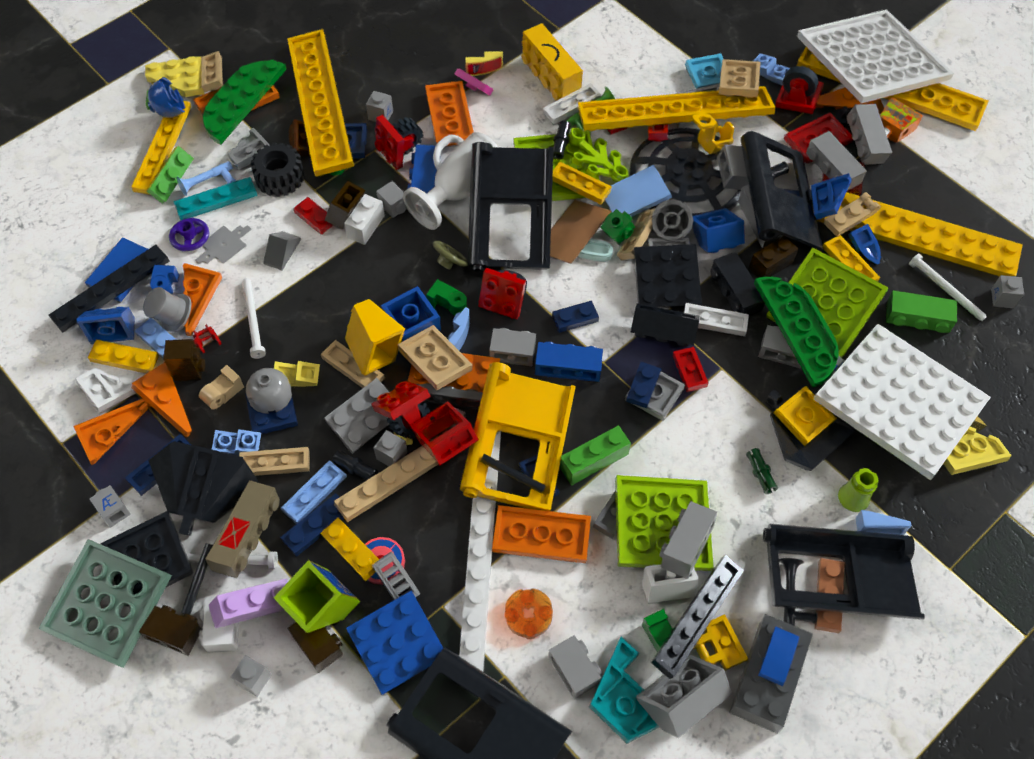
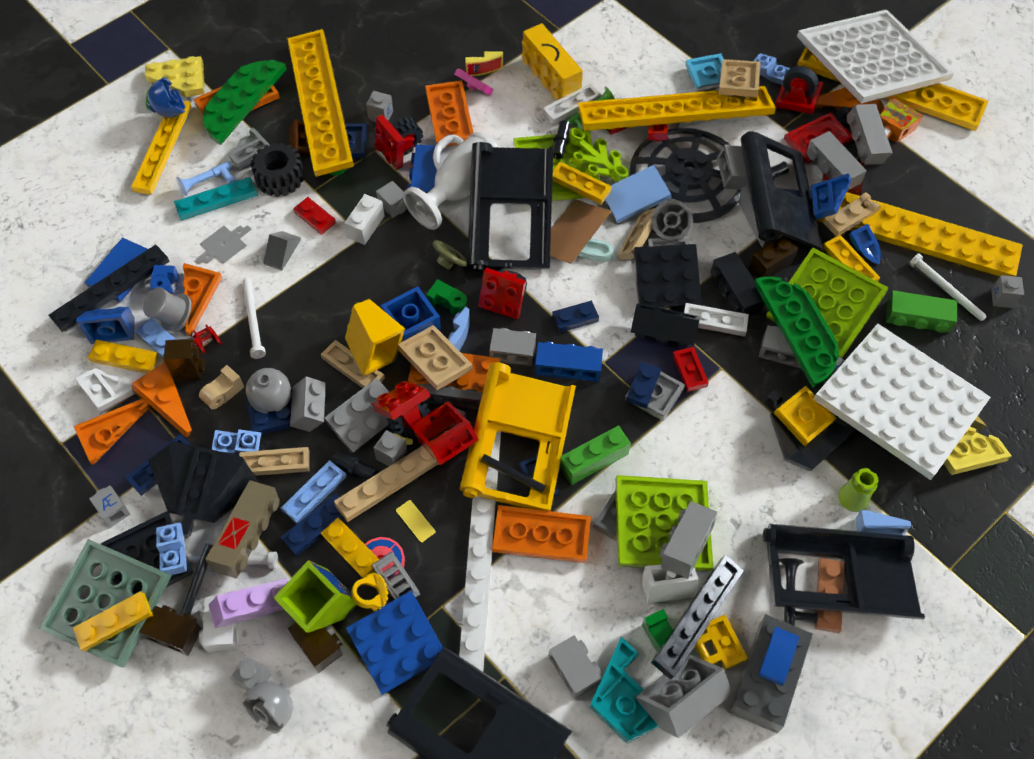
bright green plate [146,146,194,204] -> none
dark purple piece [169,218,210,251] -> none
tan plate [201,51,223,92] -> none
light yellow slope [274,361,320,387] -> none
dark brown brick [325,181,366,230] -> none
clear orange plate [505,588,553,639] -> none
green brick [600,209,635,245] -> none
yellow piece [692,113,734,154] -> none
blue slope [692,208,745,253] -> none
dark green pin [746,448,778,494] -> none
none -> yellow plate [73,591,153,651]
none -> light blue slope [156,522,187,575]
none -> light grey cylinder [242,681,293,733]
none -> light grey brick [290,376,325,432]
none -> yellow piece [351,573,388,612]
none -> light yellow sticker [396,500,436,542]

